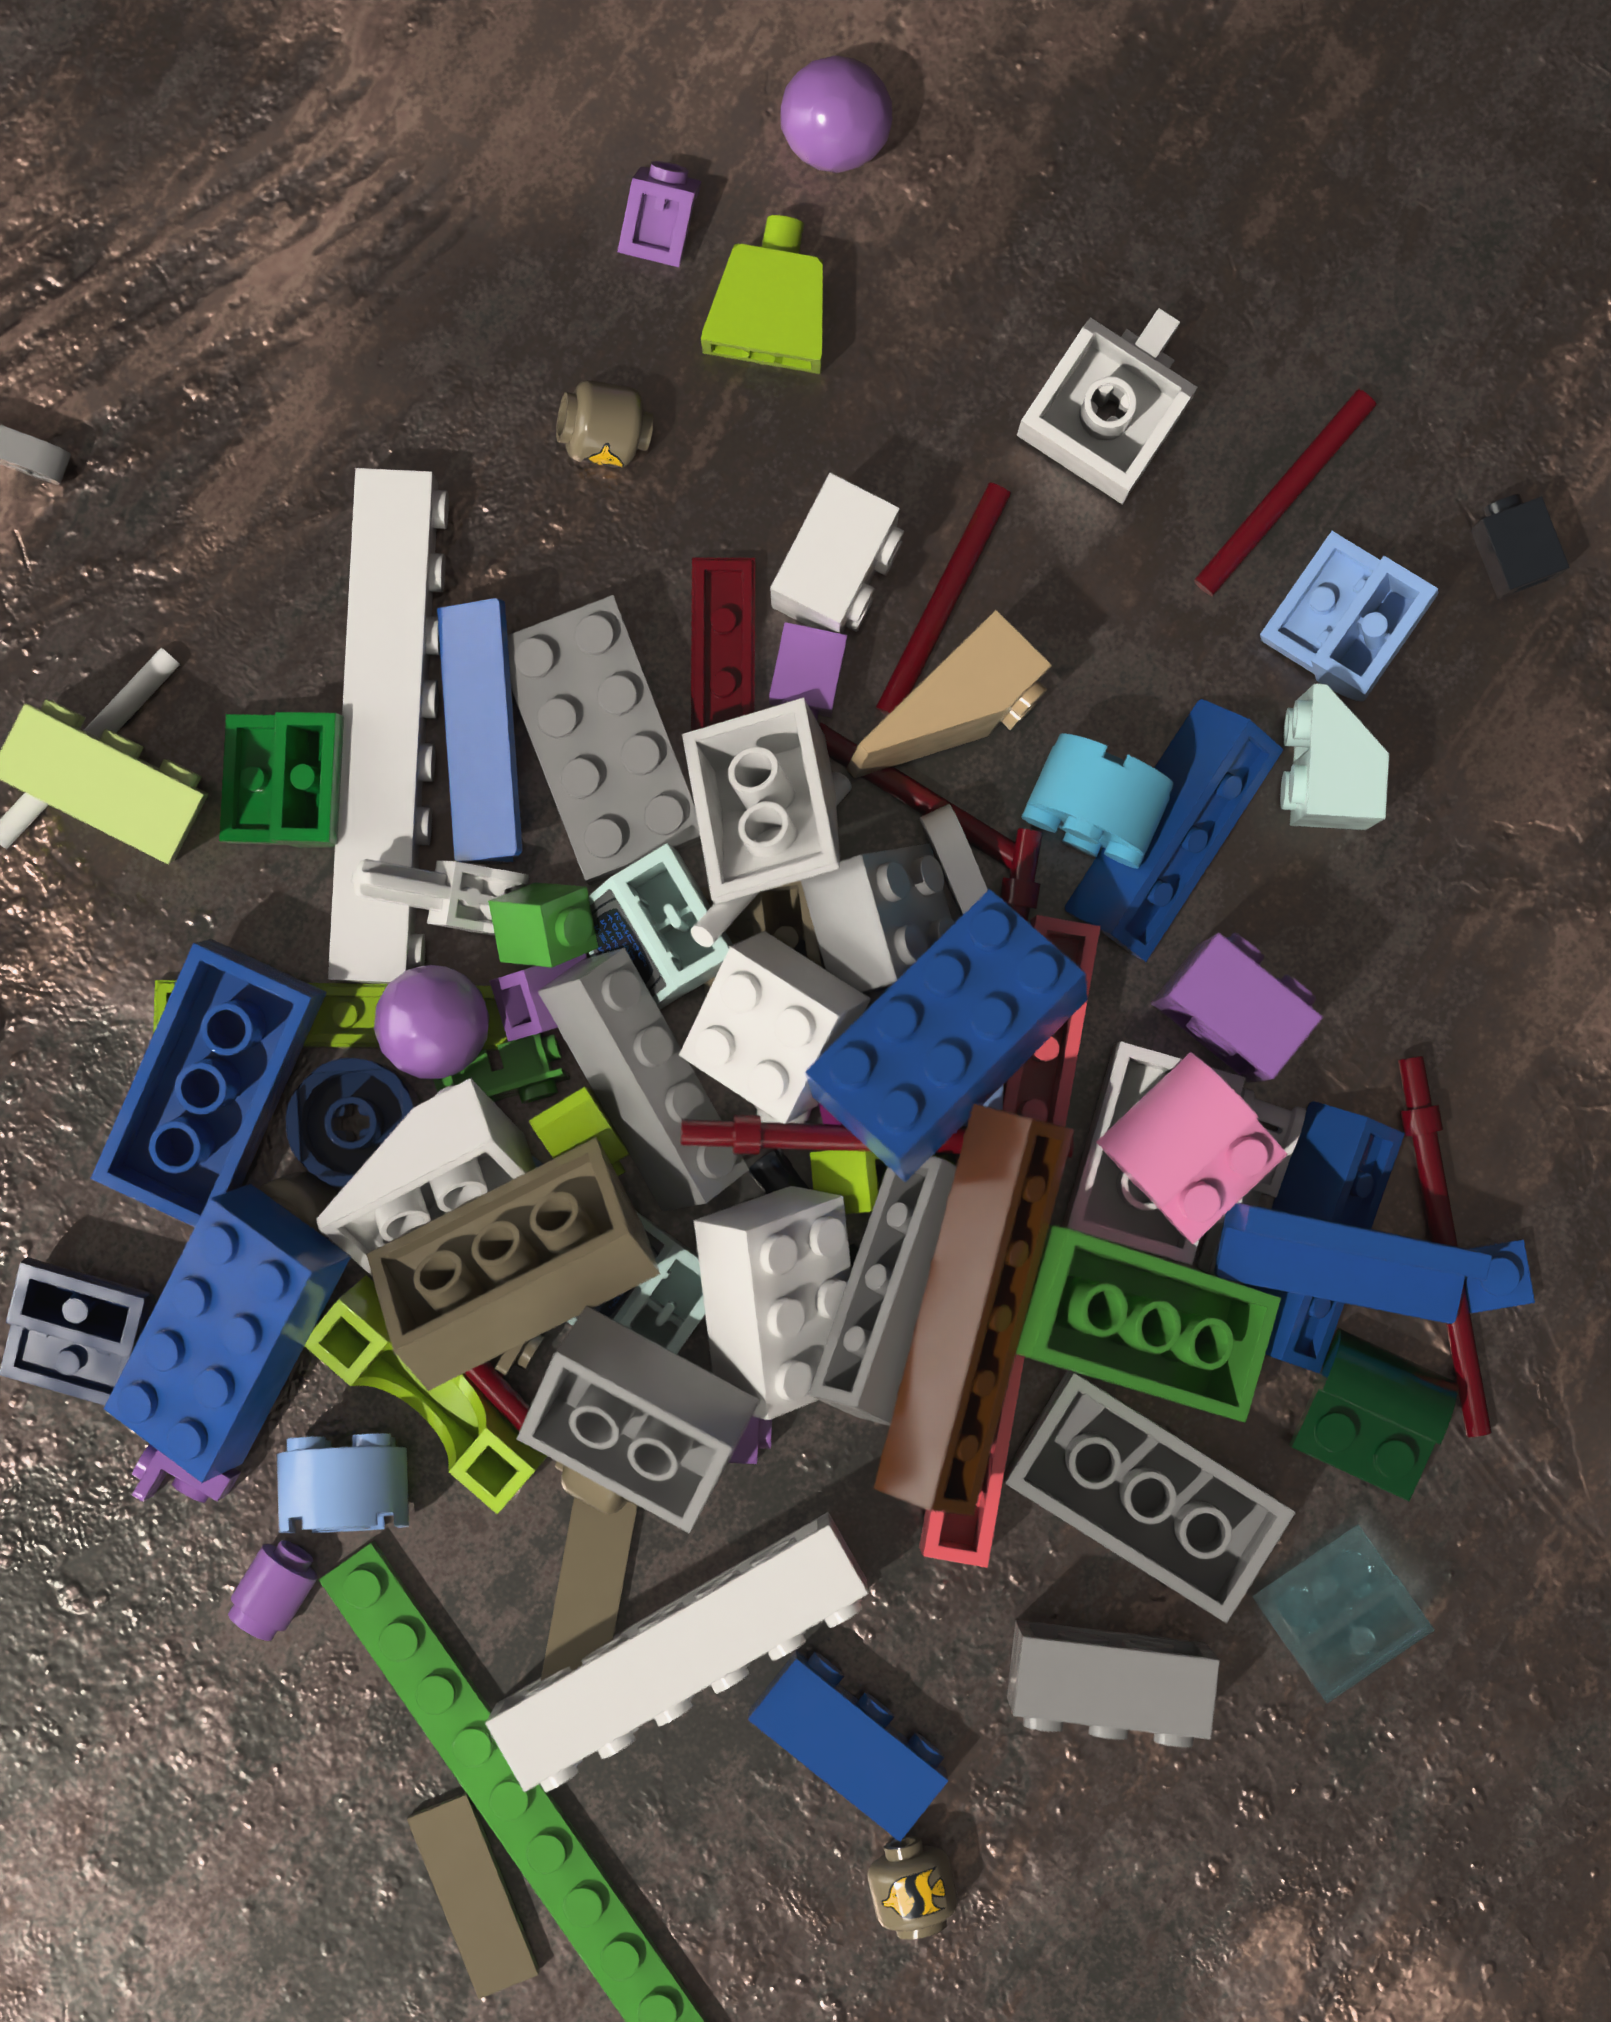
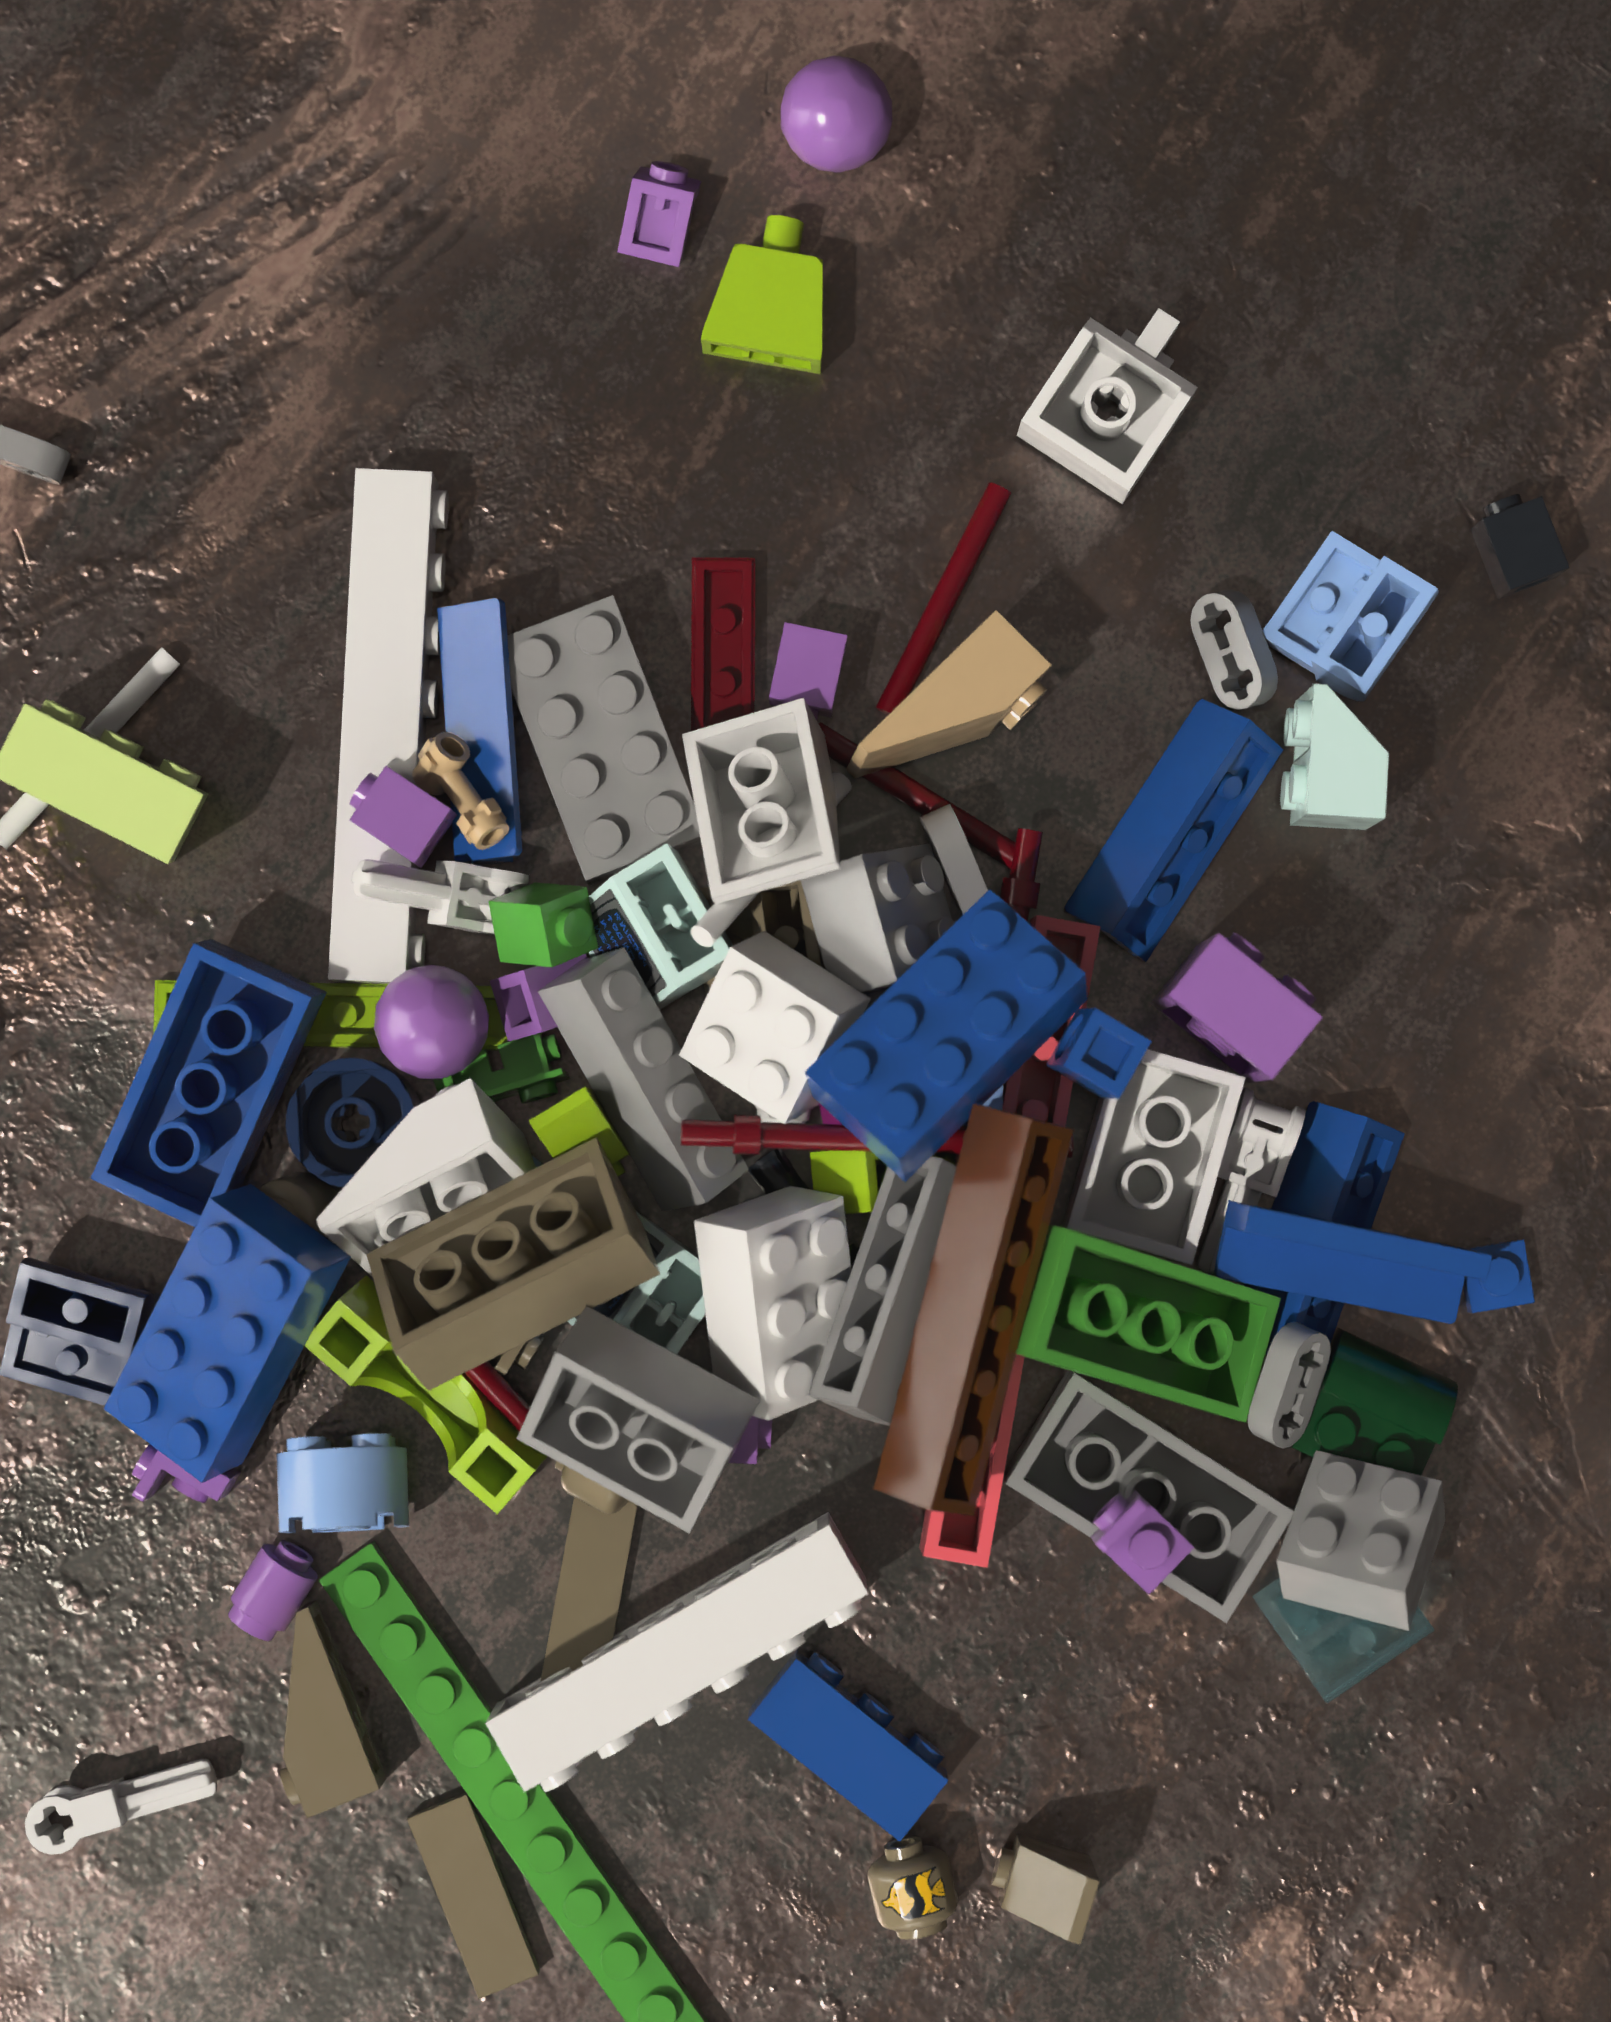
green brick [219,712,344,848] -> none
dark tan head [556,380,653,468] -> none
white brick [770,473,904,634] -> none
light grey brick [1007,1620,1220,1747] -> none
medium azure brick [1021,733,1174,869] -> none
bright pink brick [1096,1052,1288,1244] -> none
dark red bar [1194,389,1377,597] -> none
dark red bar [1398,1056,1492,1437] -> none
none -> white connector [25,1759,217,1855]
none -> dark tan slope [280,1600,387,1818]
none -> medium lavender brick [349,766,457,868]
none -> tan bar [412,732,509,850]
none -> slope [991,1833,1100,1945]
none -> blue brick [1046,1008,1152,1099]
none -> medium lavender bracket [1090,1490,1194,1595]
none -> light grey beam [1190,590,1278,710]
none -> light grey beam [1248,1322,1331,1449]
none -> light grey brick [1277,1450,1446,1631]

